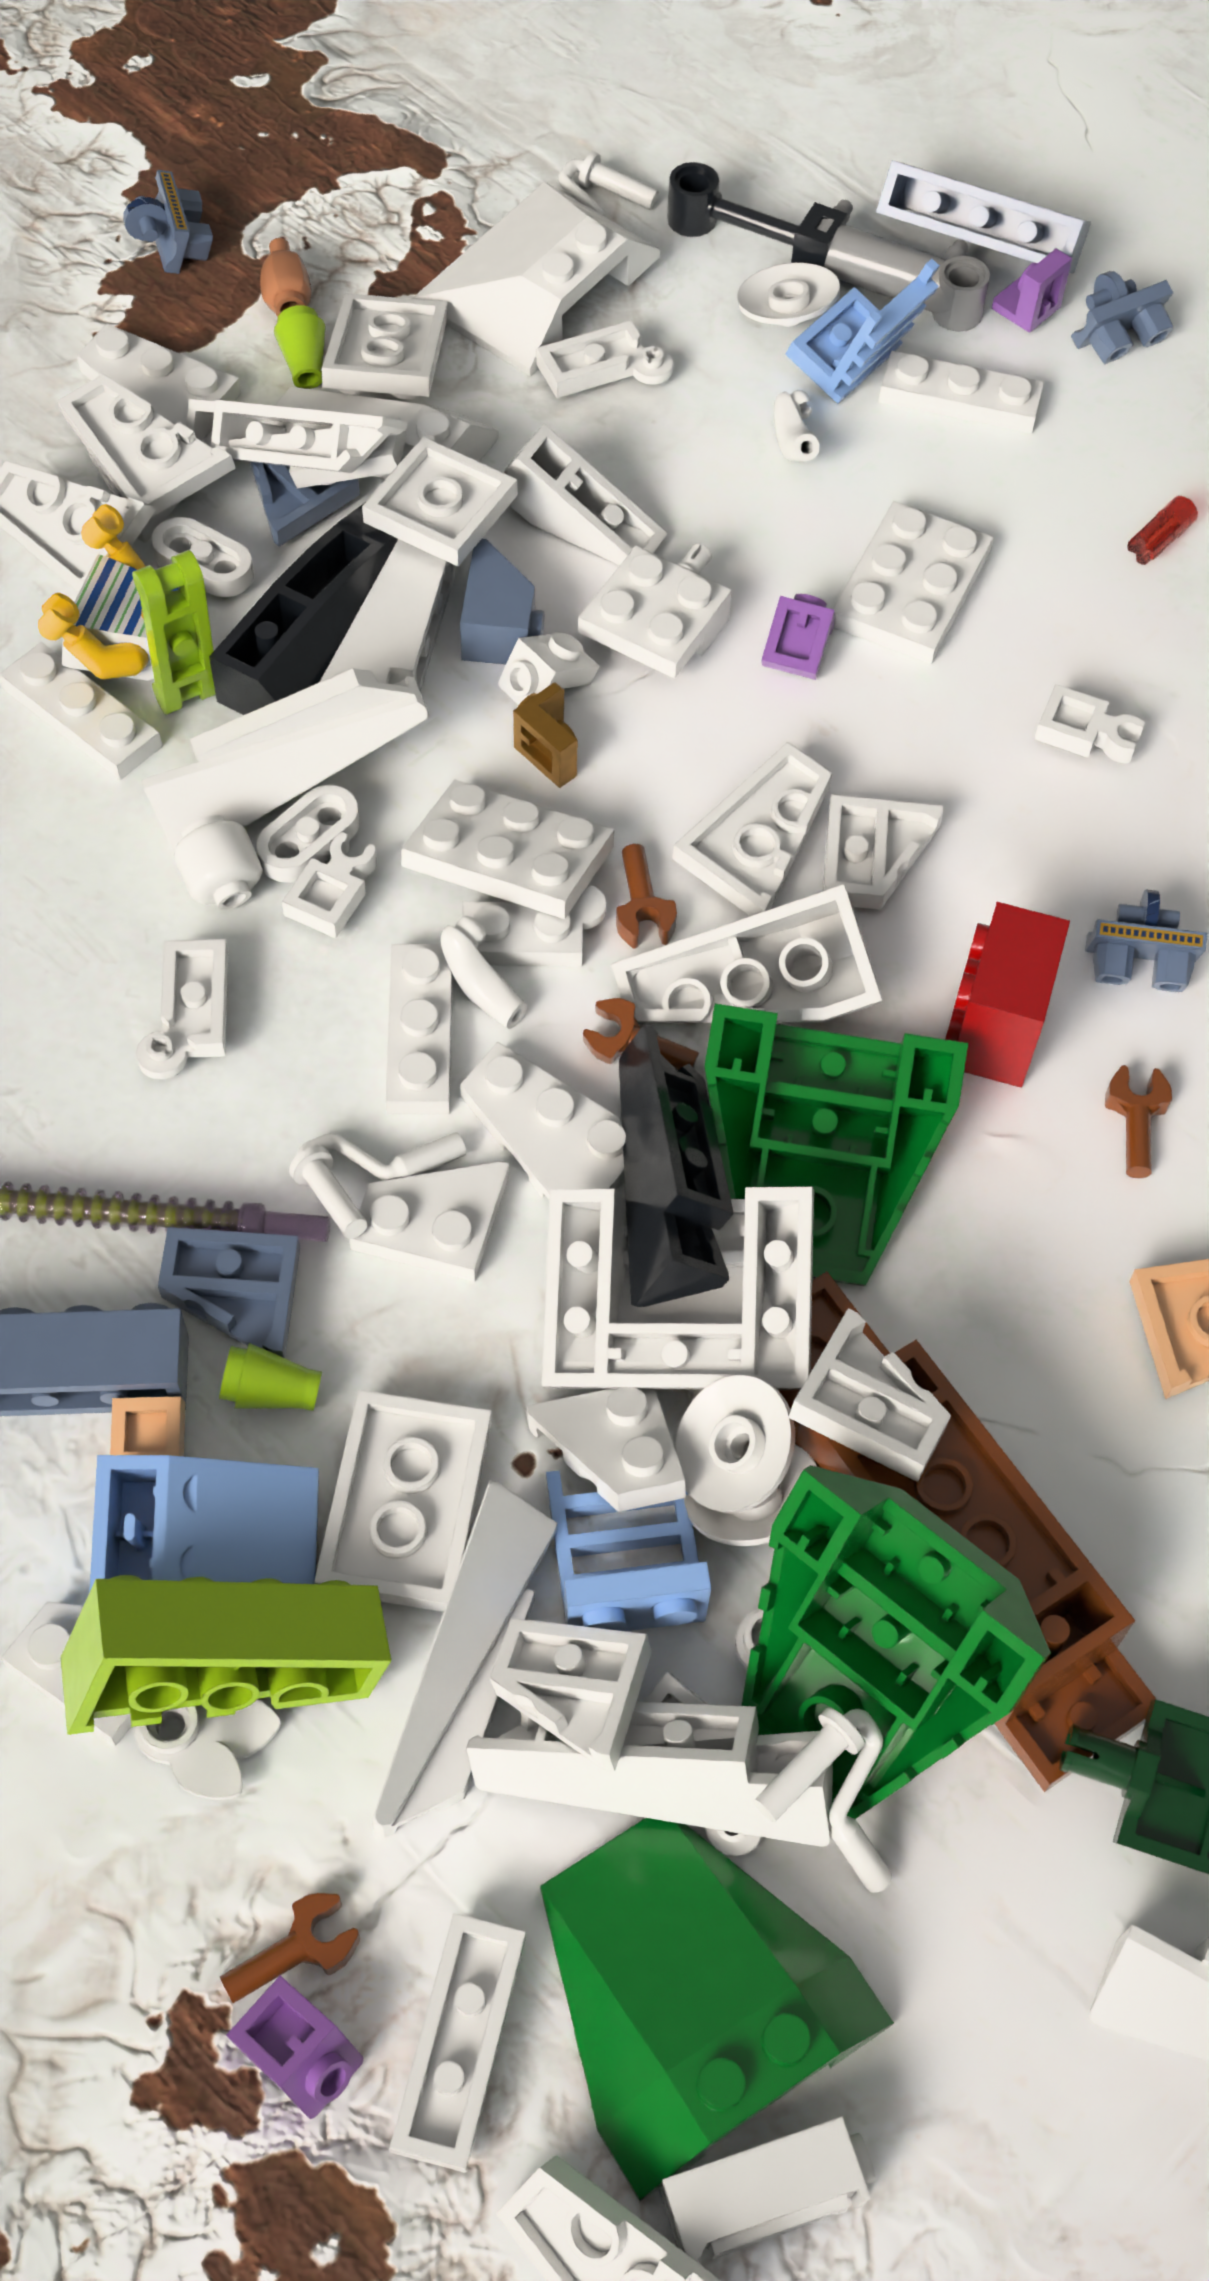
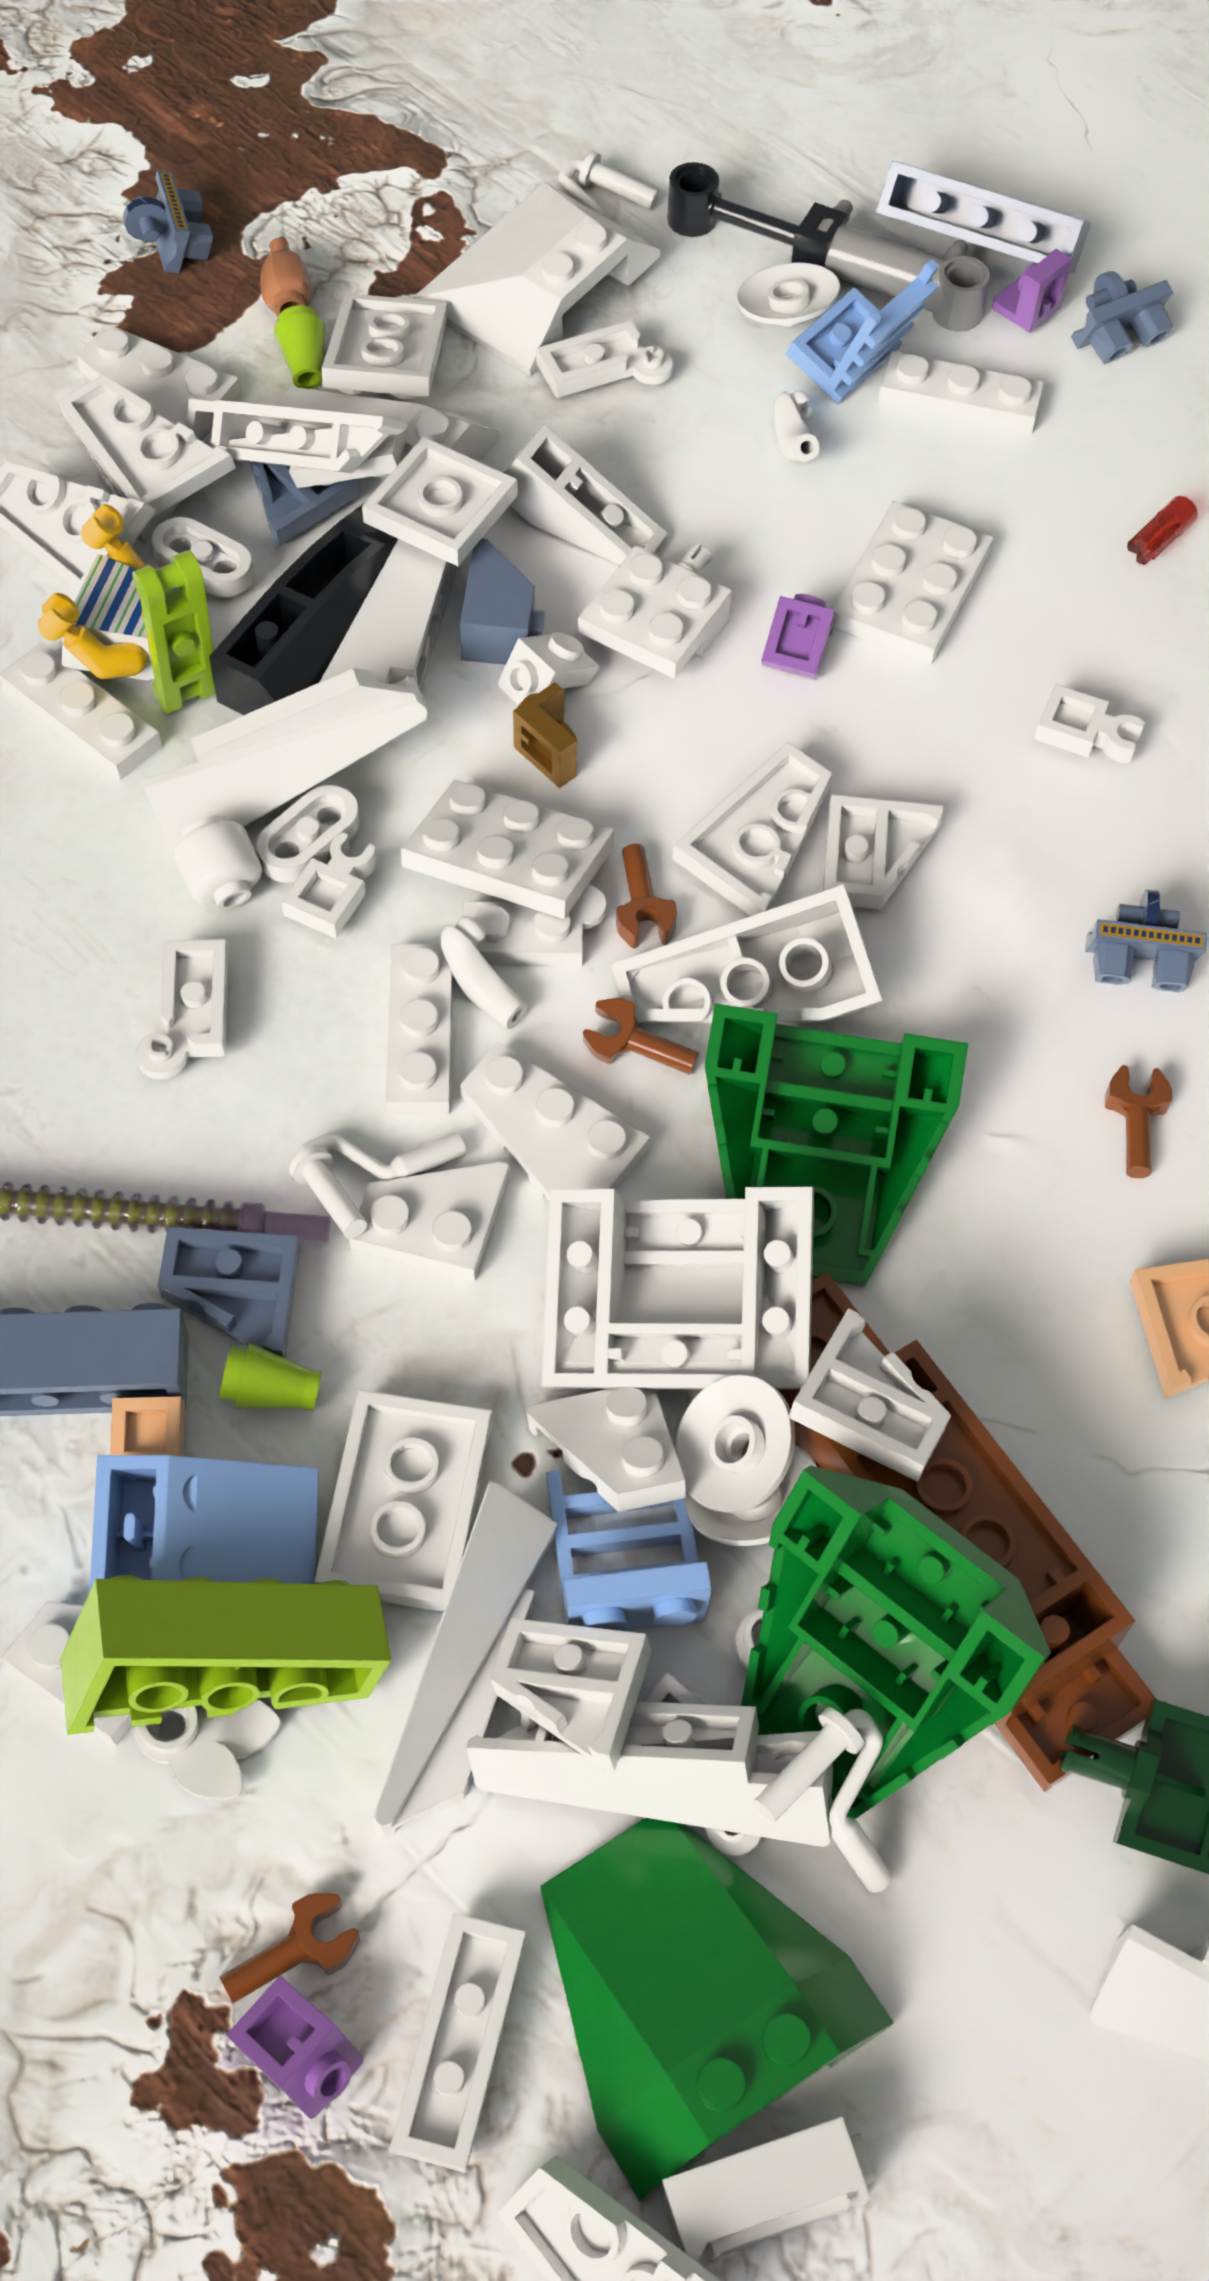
black wedge [619,1024,734,1307] -> none
red brick [945,901,1070,1088] -> none

